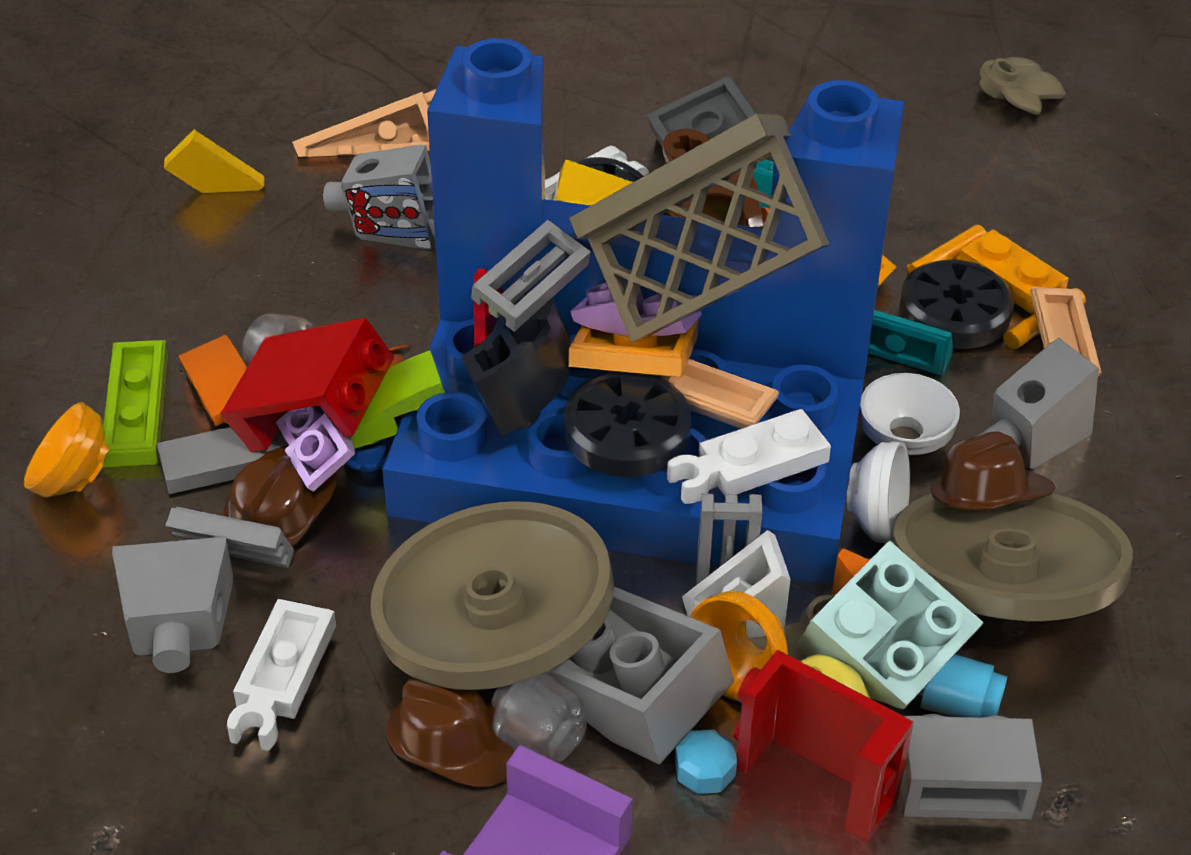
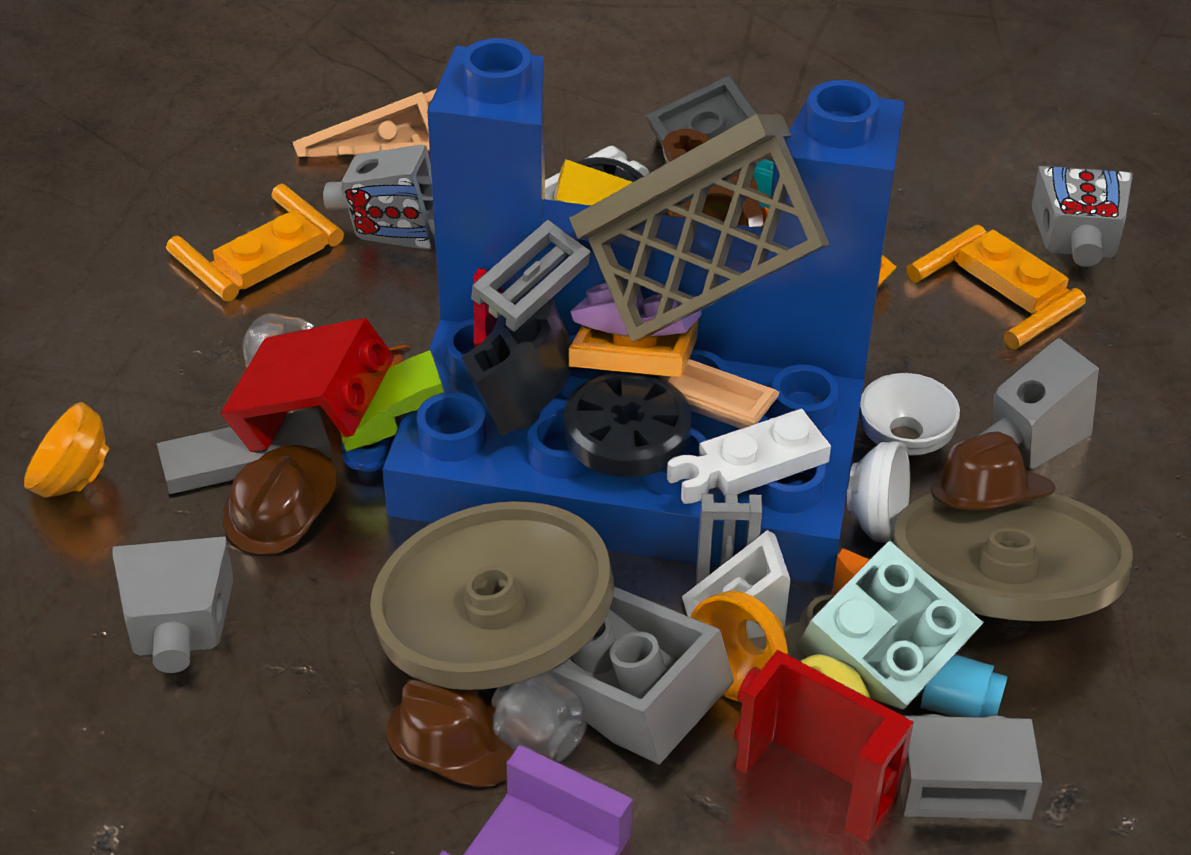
lime tile [103,340,169,468] -> none
yellow tile [164,129,264,193] -> none
light grey tile [165,507,294,569] -> none
orange slope [178,334,247,426] -> none
white plate [227,599,336,751] -> none
lavender slope [275,405,355,491] -> none
medium azure tile [675,730,737,794] -> none
teal slope [868,310,953,376] -> none
black wheel [899,260,1014,349] -> none
dark tan plate [979,57,1066,115] -> none
light nougat tile [1030,287,1102,376] -> none
none -> light orange plate [166,184,344,302]
none -> light grey torso [1031,166,1132,267]

